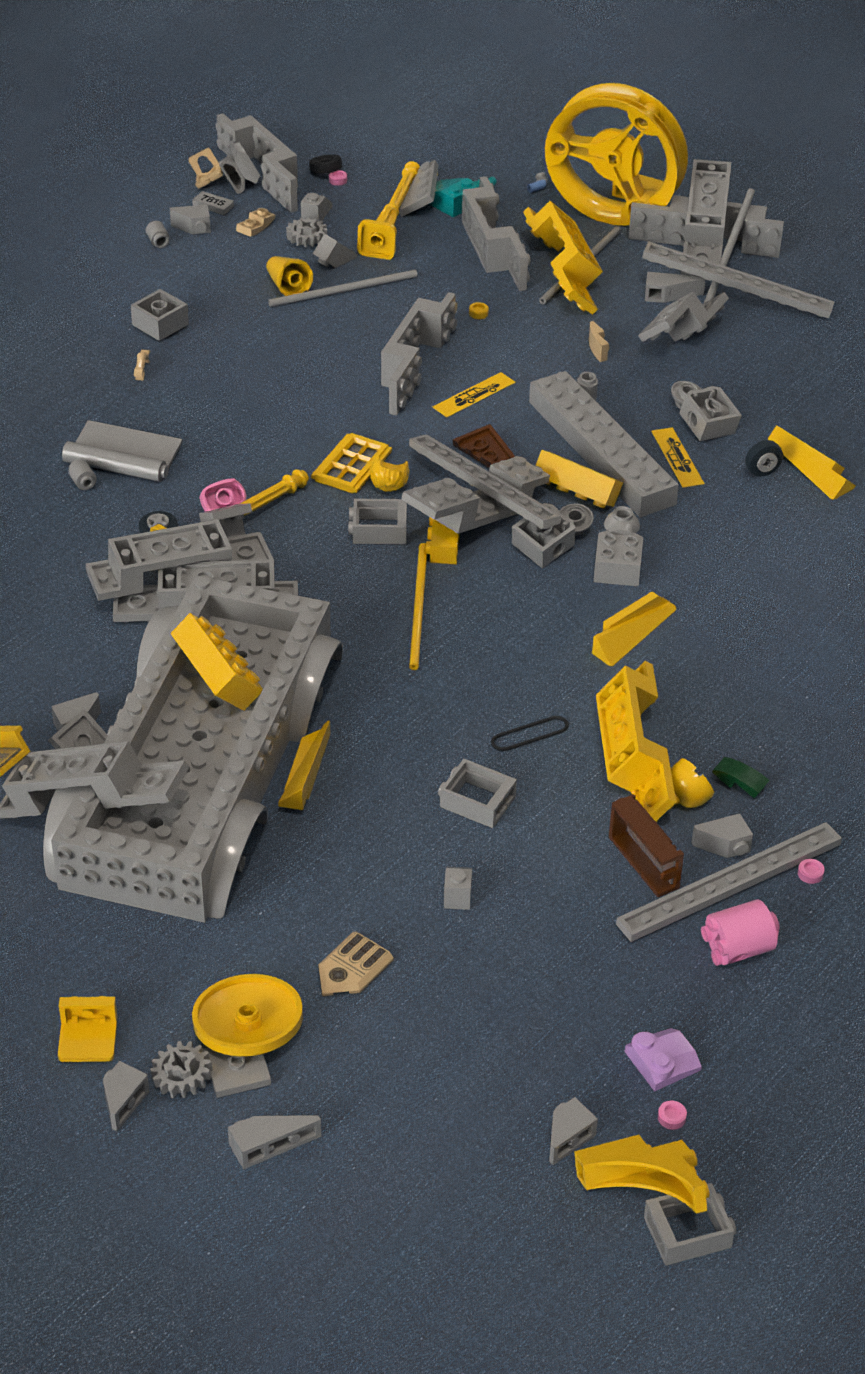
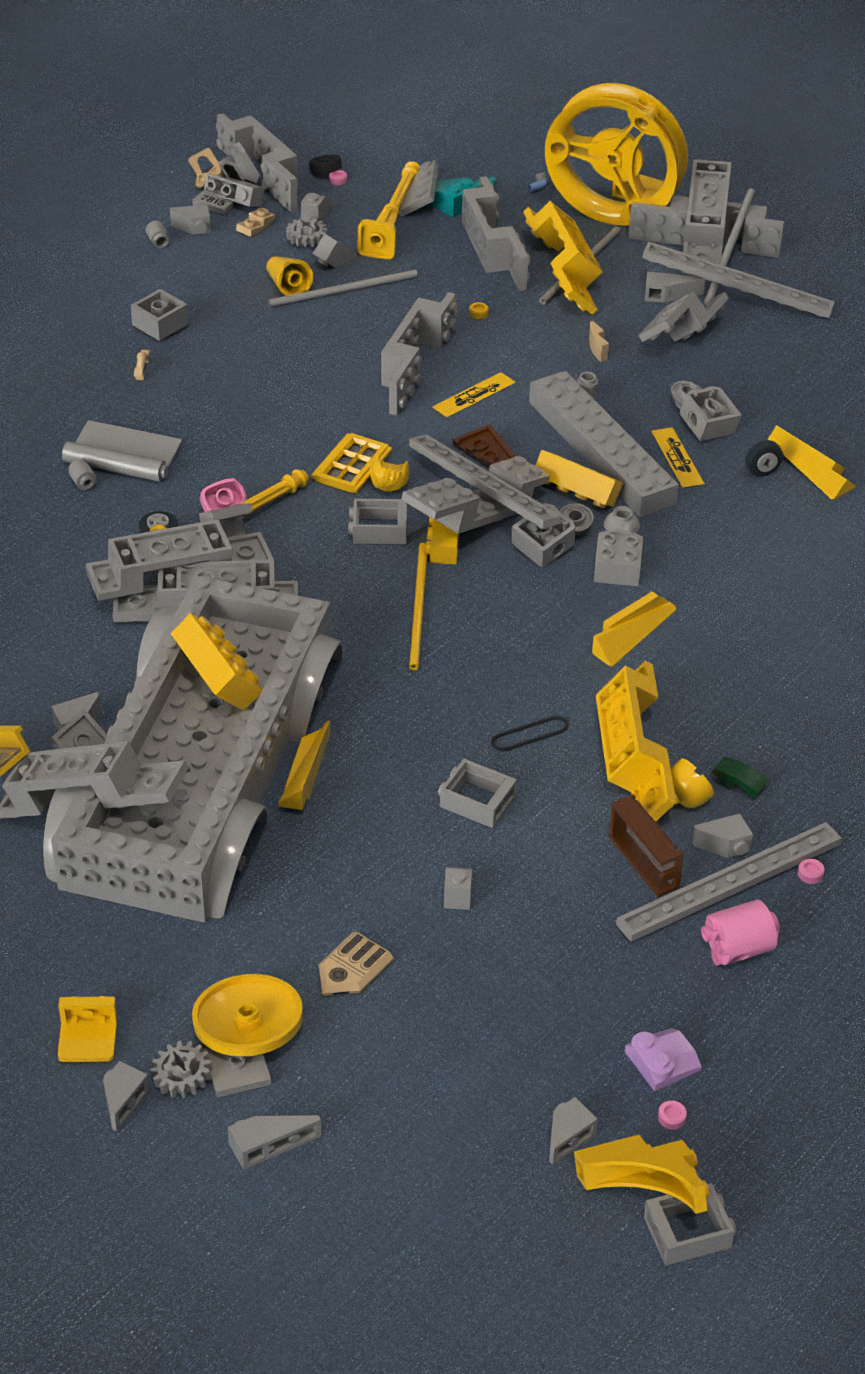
none -> light grey slope [204,173,265,207]

